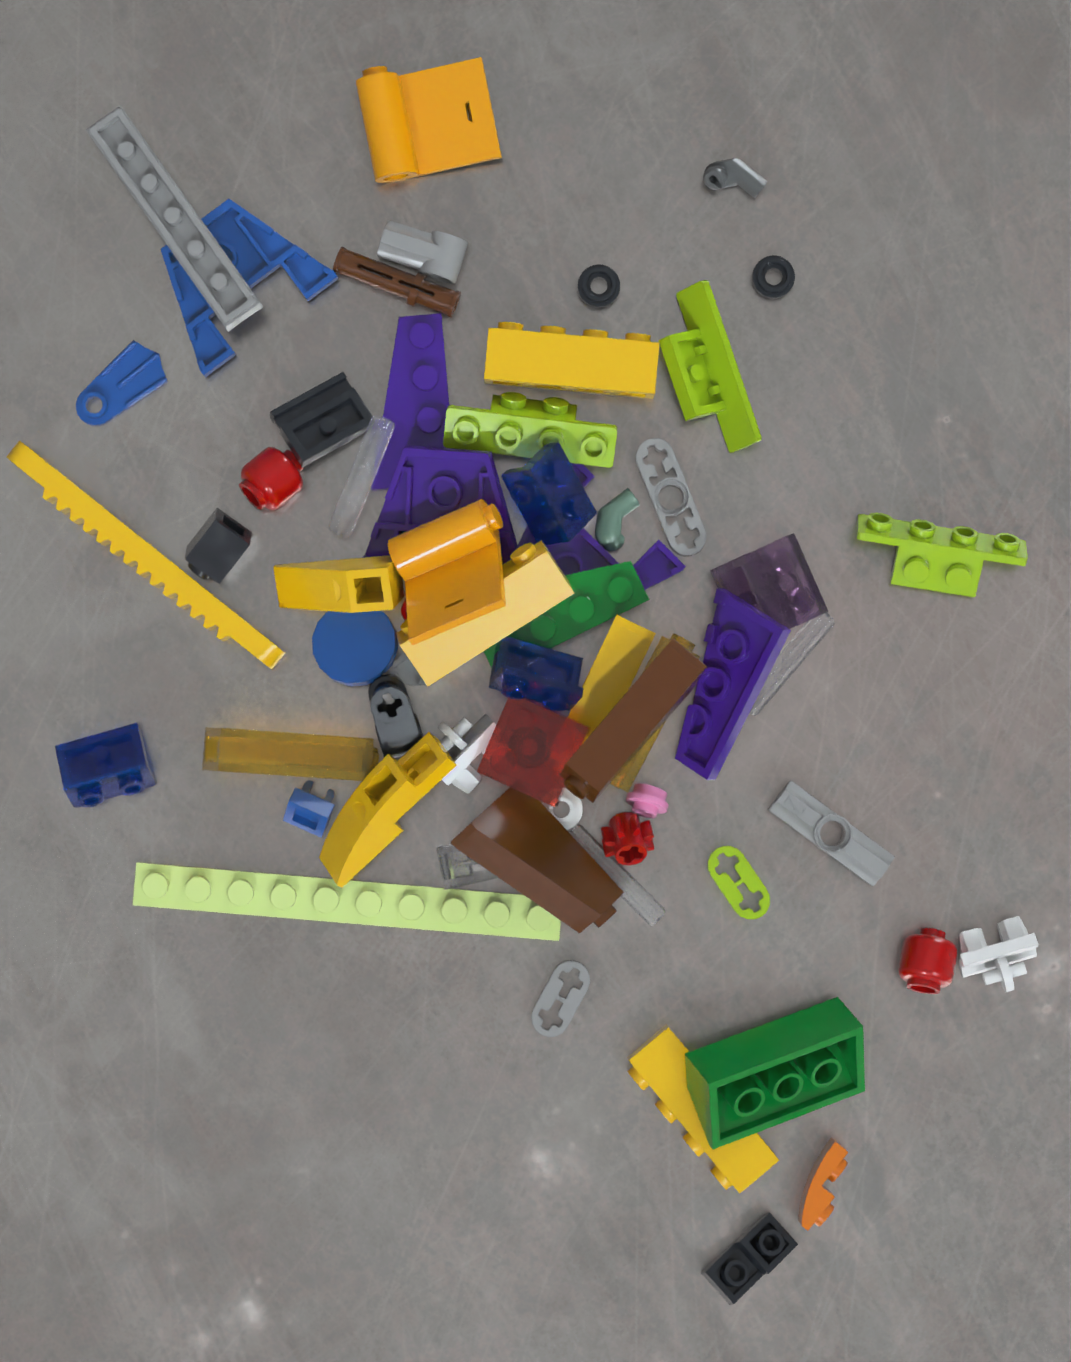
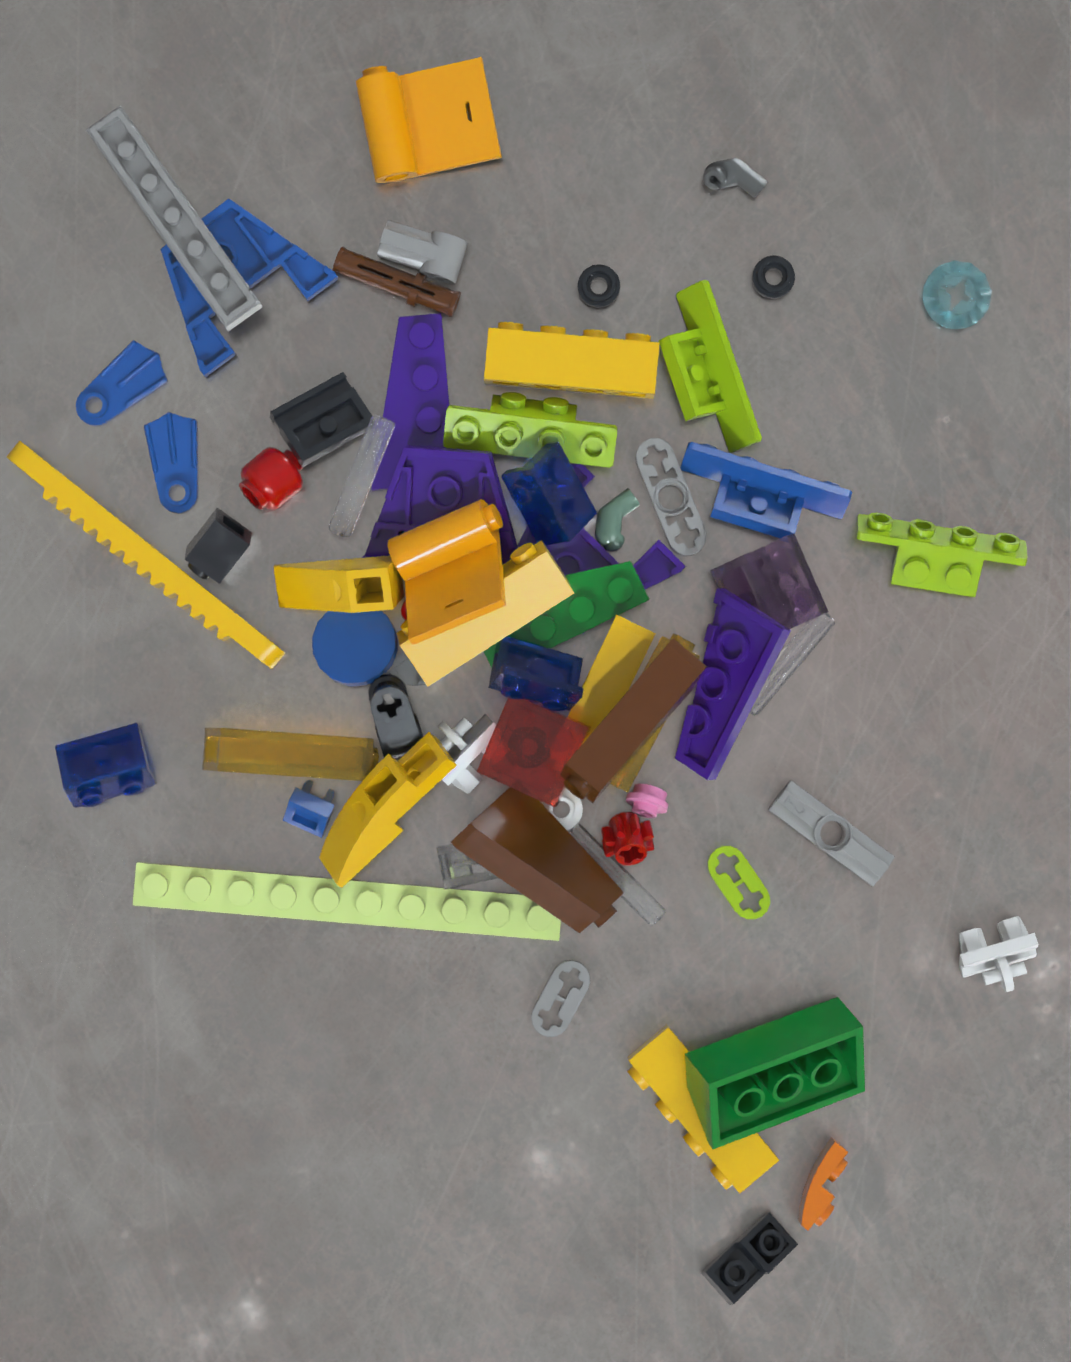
red head [898,928,957,994] -> none
none -> blue piece [144,412,198,513]
none -> blue bracket [680,442,852,542]
none -> clear light blue gear [923,260,992,329]

